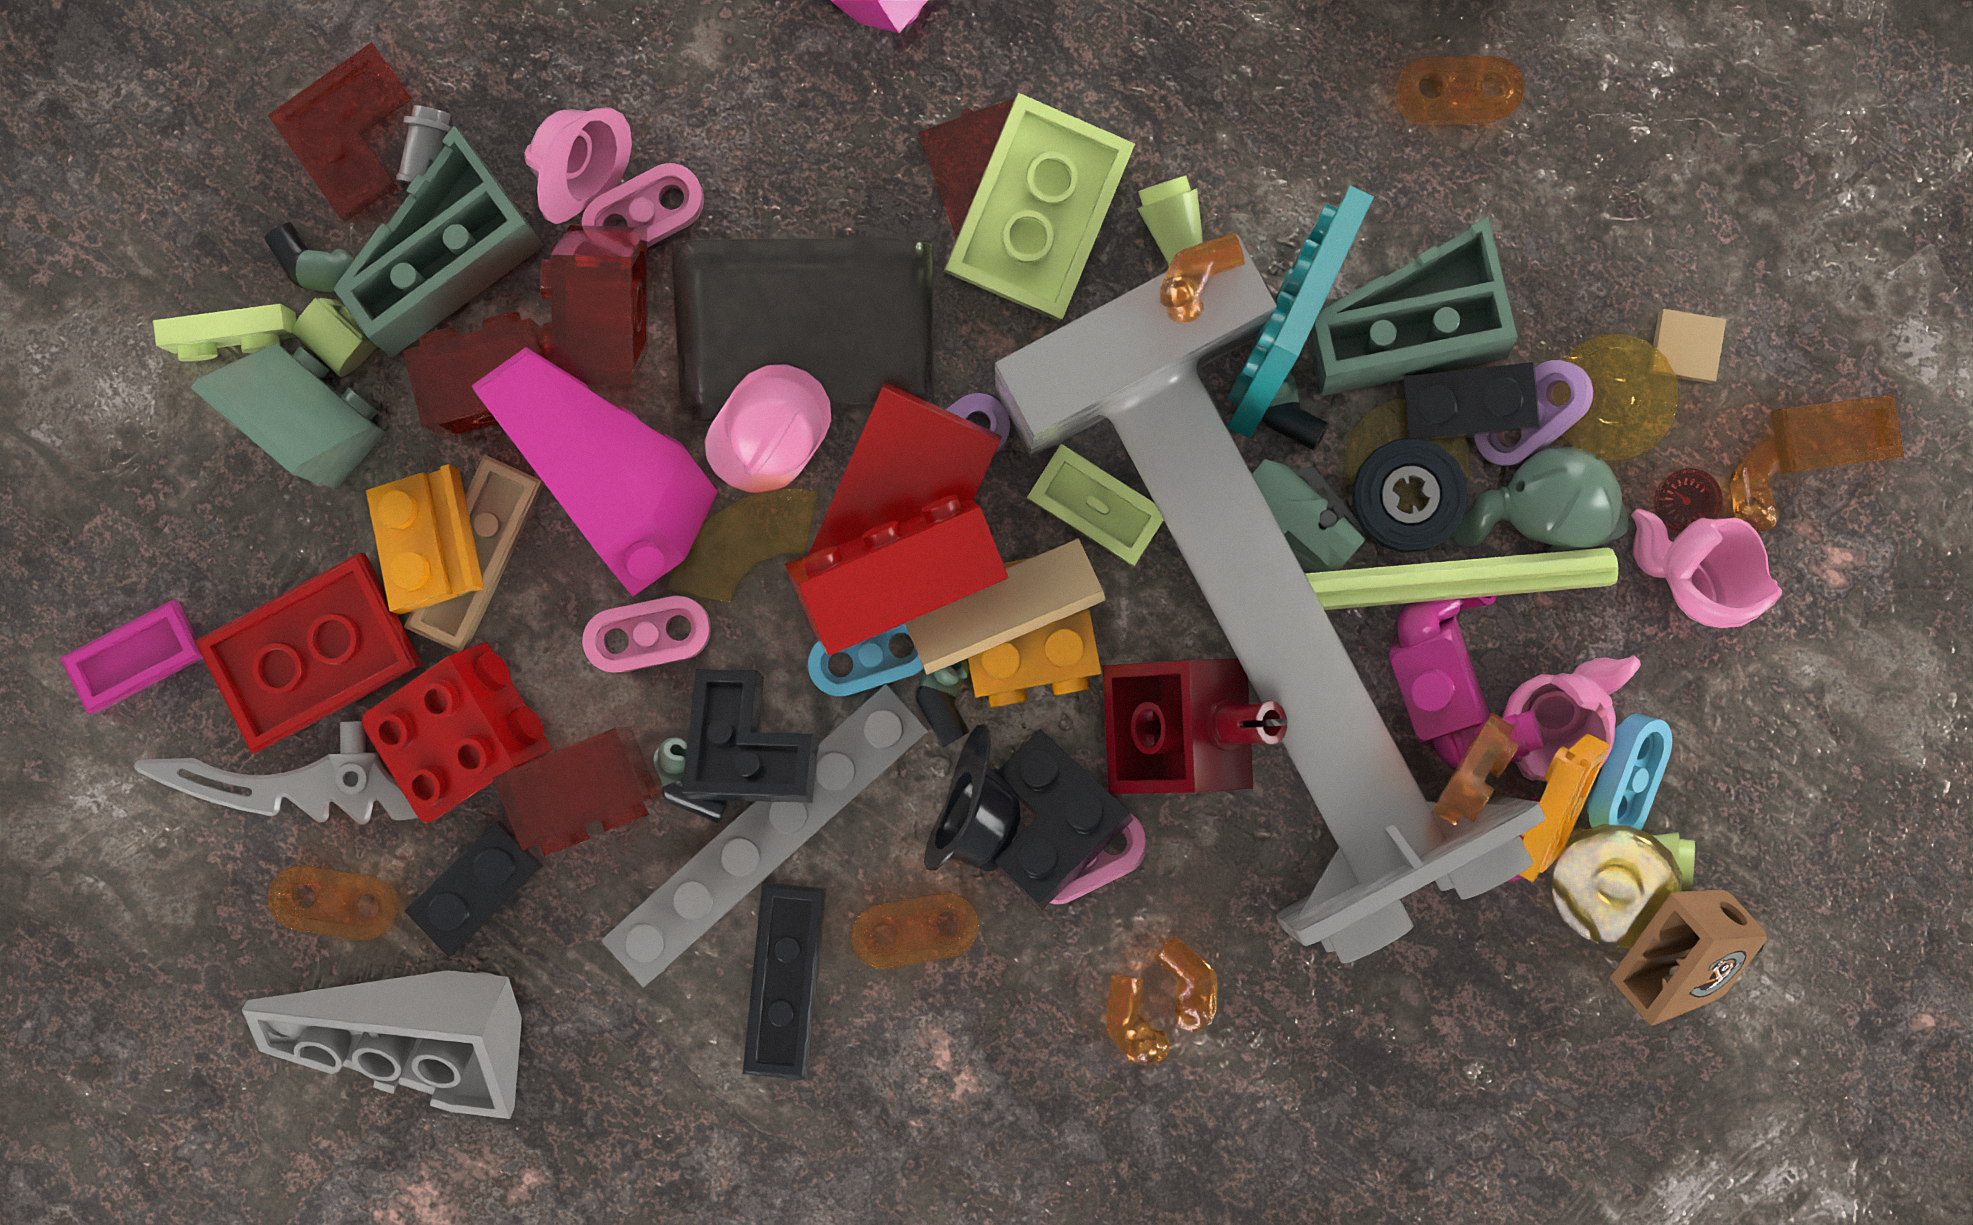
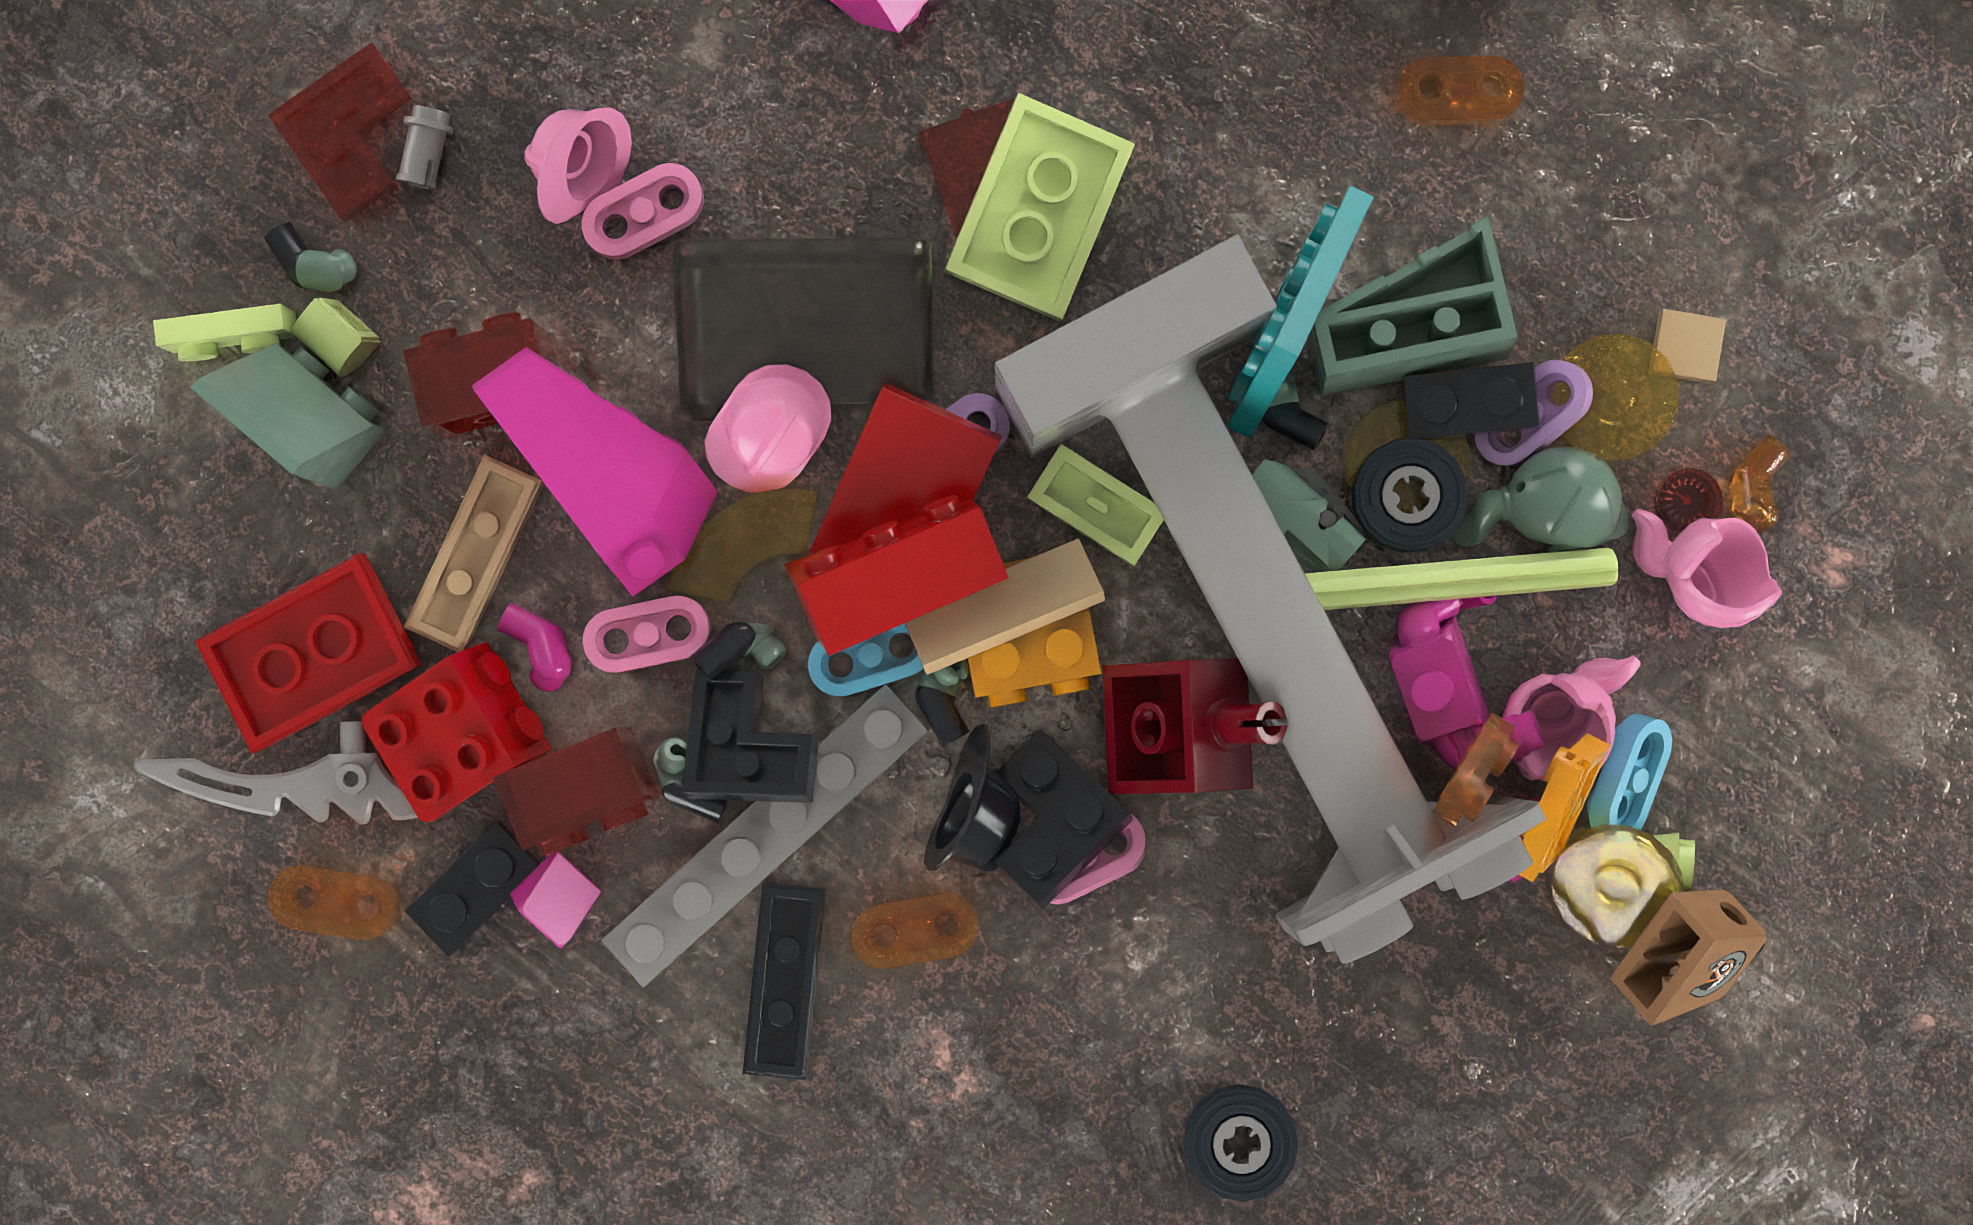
dark pink tile [60,600,203,714] -> none
light grey wedge [242,970,522,1119] -> none
sand green wedge [333,125,545,358] -> none
light orange plate [366,464,484,615] -> none
clear red brick [540,225,648,386] -> none
clear orange arm [1106,974,1170,1066] -> none
yellowish green cone [1137,175,1204,270] -> none
clear orange arm [1154,935,1218,1033] -> none
clear orange arm [1159,232,1245,323] -> none
clear orange tile [1771,394,1904,474] -> none
none -> dark pink arm [497,603,572,692]
none -> slope [510,849,601,949]
none -> black arm [690,622,787,681]
none -> black bush [1183,1084,1299,1202]

